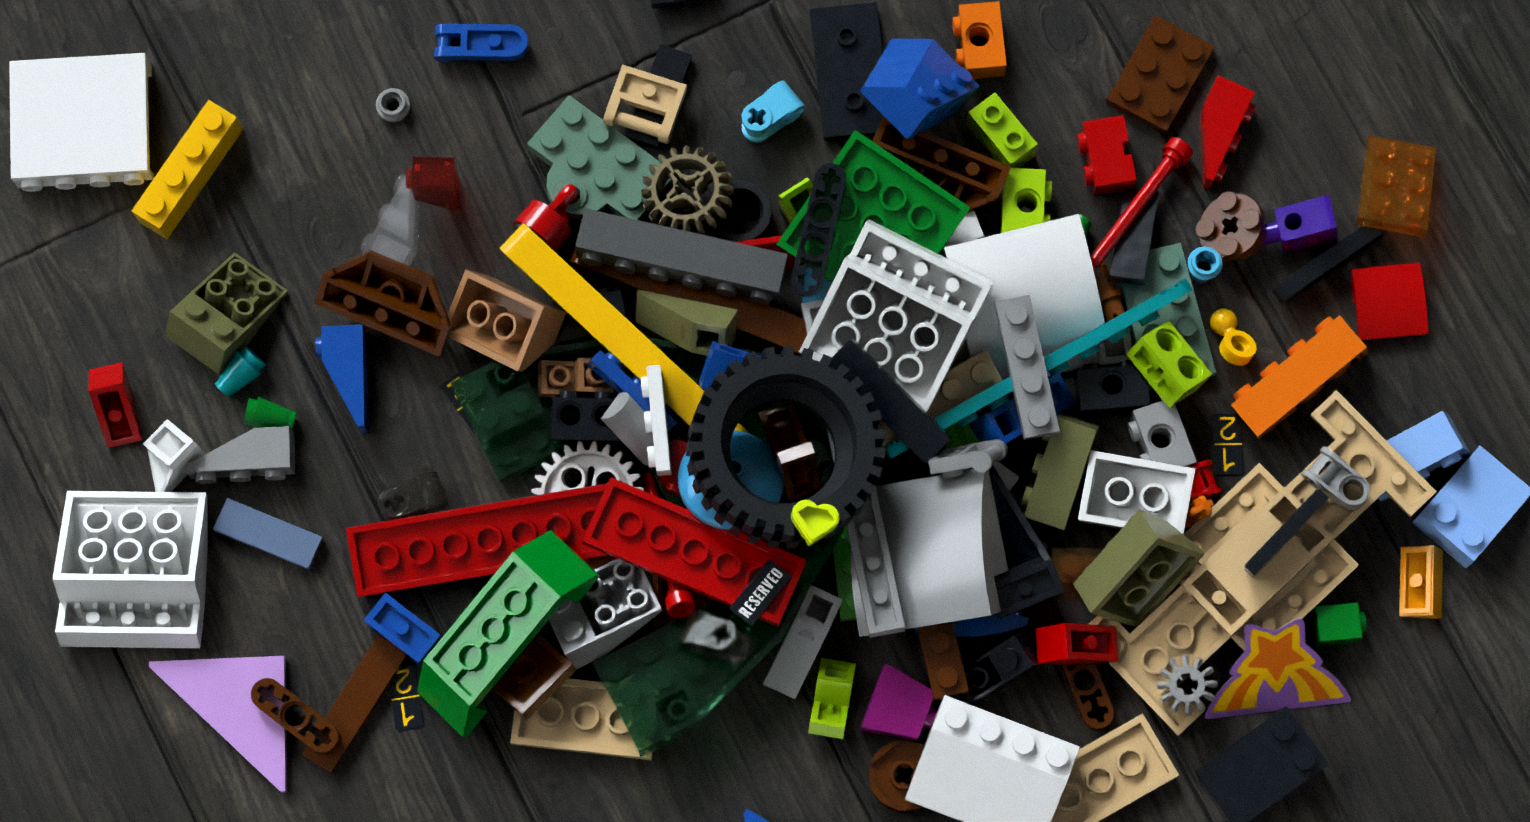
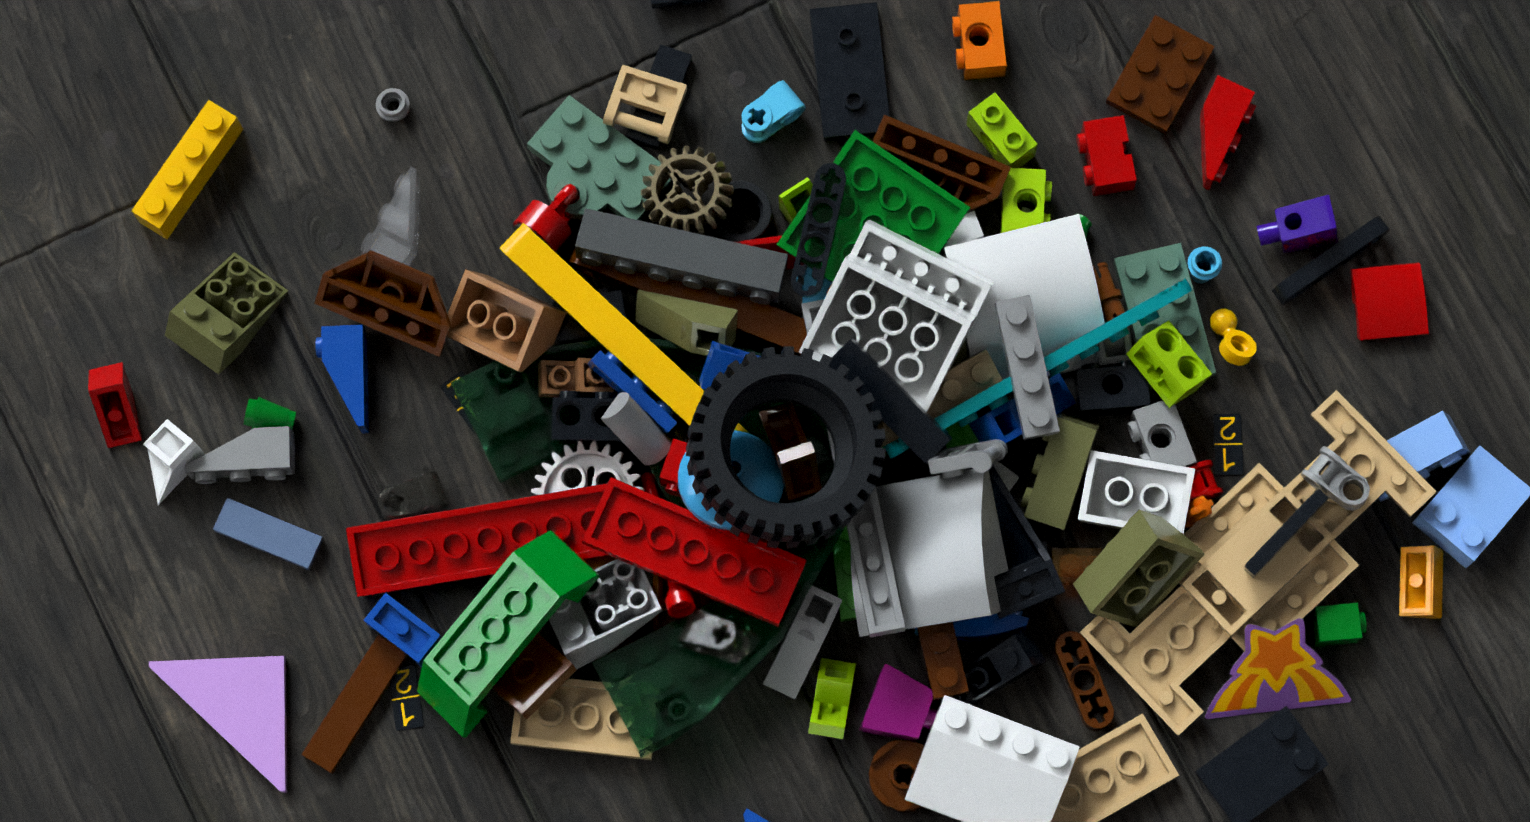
white panel [9,53,154,192] -> none
white slope [53,491,208,648] -> none
teal cone [214,346,266,398] -> none
reddish brown beam [251,678,340,755] -> none
clear red slope [406,157,460,210] -> none
blue plate [434,24,529,62] -> none
white plate [641,365,672,476] -> none
black sticker [729,559,791,626] -> none
neon yellow tile [791,500,839,547] -> none
blue wedge [860,39,980,140] -> none
red slope [1036,623,1119,665] -> none
red piece [1090,137,1193,268] -> none
black tile [1110,188,1159,286] -> none
light grey gear [1156,654,1218,716] -> none
plate [1196,191,1267,262] -> none
orange wedge [1231,315,1368,439] -> none
clear orange plate [1356,135,1436,237] -> none

